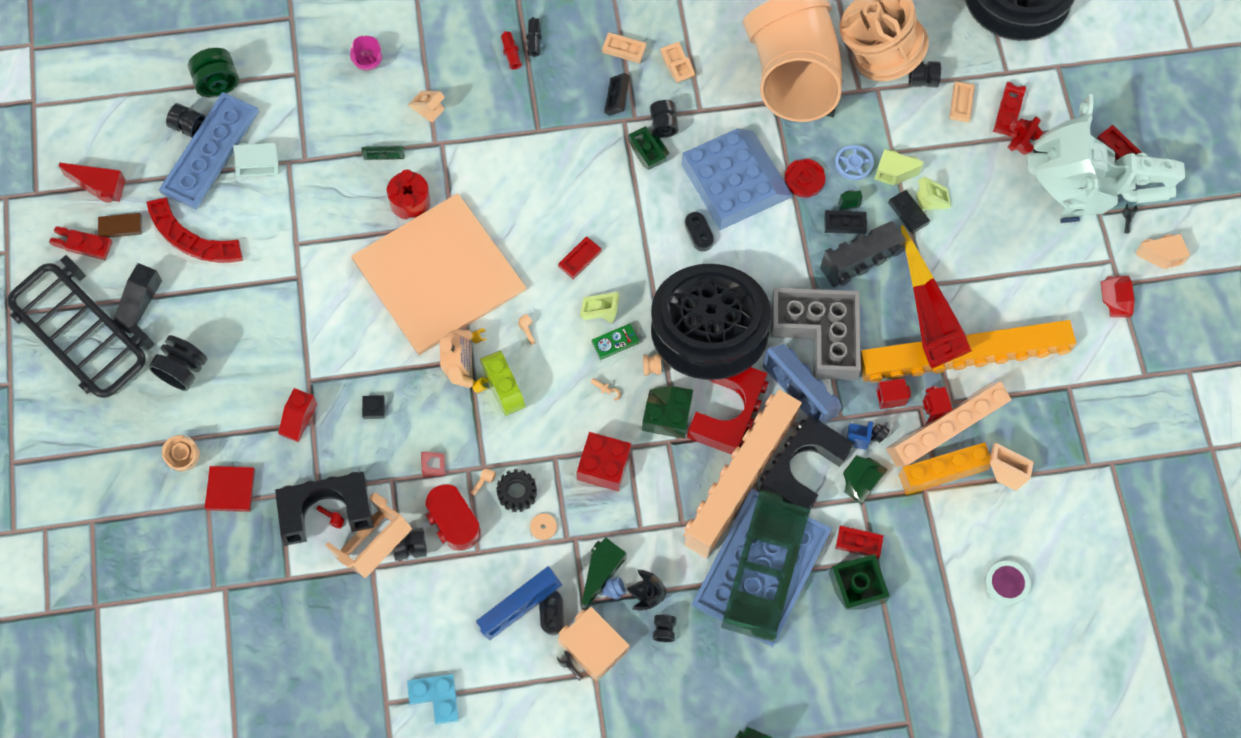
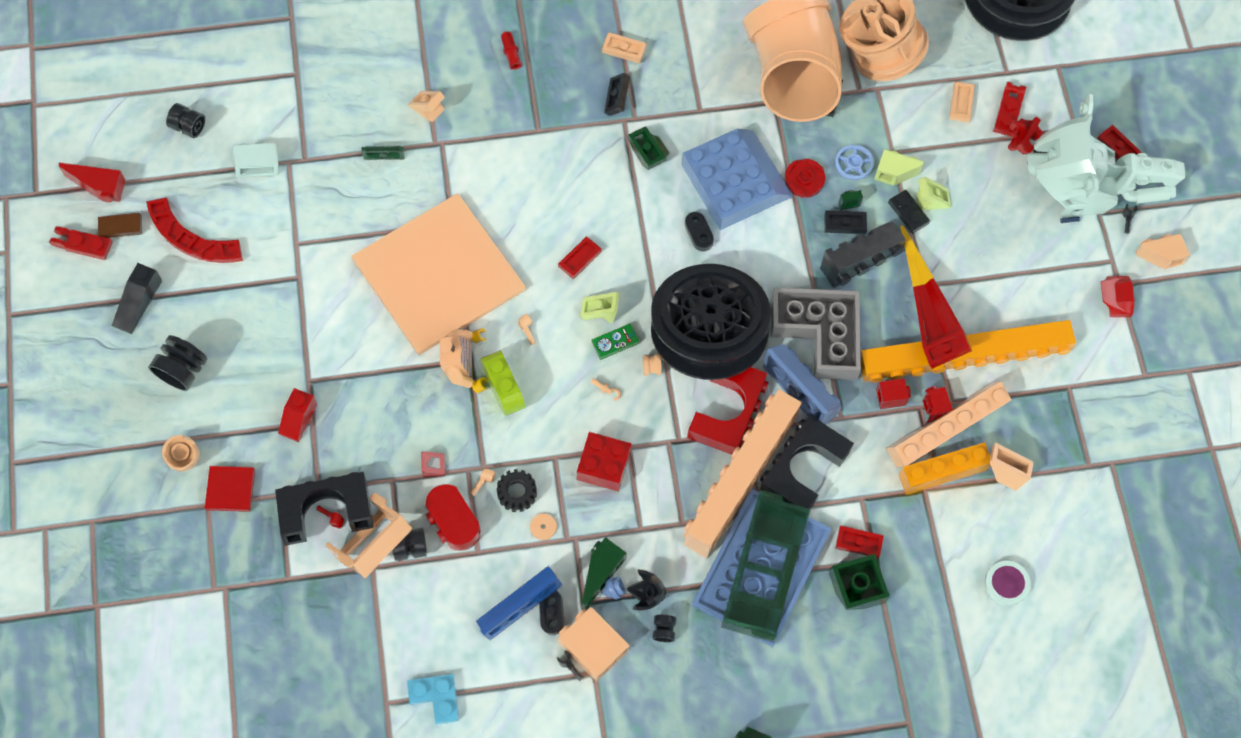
black bar [7,255,155,398] -> none
medium blue plate [159,92,259,210] -> none
dark green wheel [187,47,240,98] -> none
dark pink hair [350,36,382,71] -> none
black plate [362,395,385,419] -> none
red brick [386,169,430,219] -> none
black axle [526,17,542,57] -> none
dark green slope [642,386,693,439] -> none
black wheel [650,100,679,138] -> none
light nougat slope [660,42,695,83] -> none
dark green slope [843,455,888,505] -> none
blue panel [846,421,873,450] -> none
black plate [871,422,890,443] -> none
black wheel [908,61,941,88] -> none

